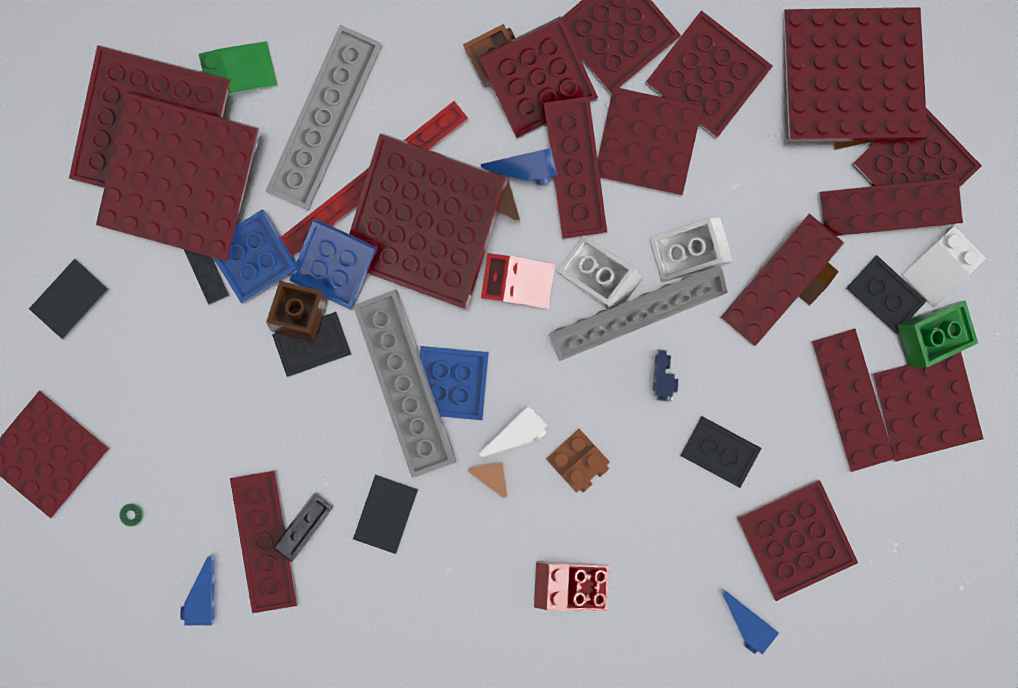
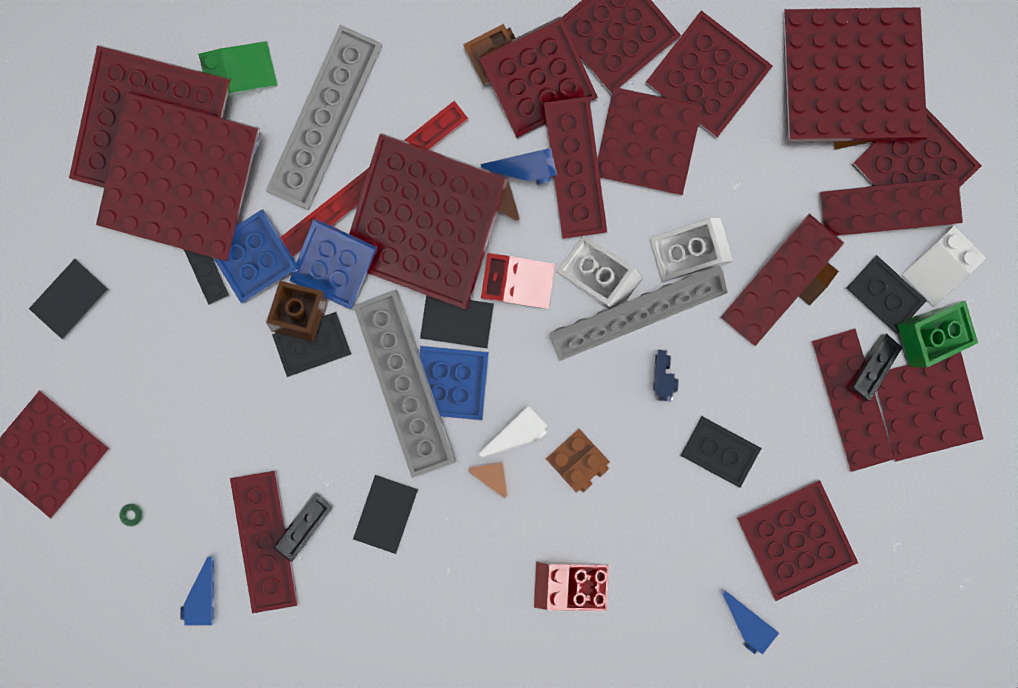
none -> black tile [420,295,494,348]
none -> black plate [849,333,903,402]

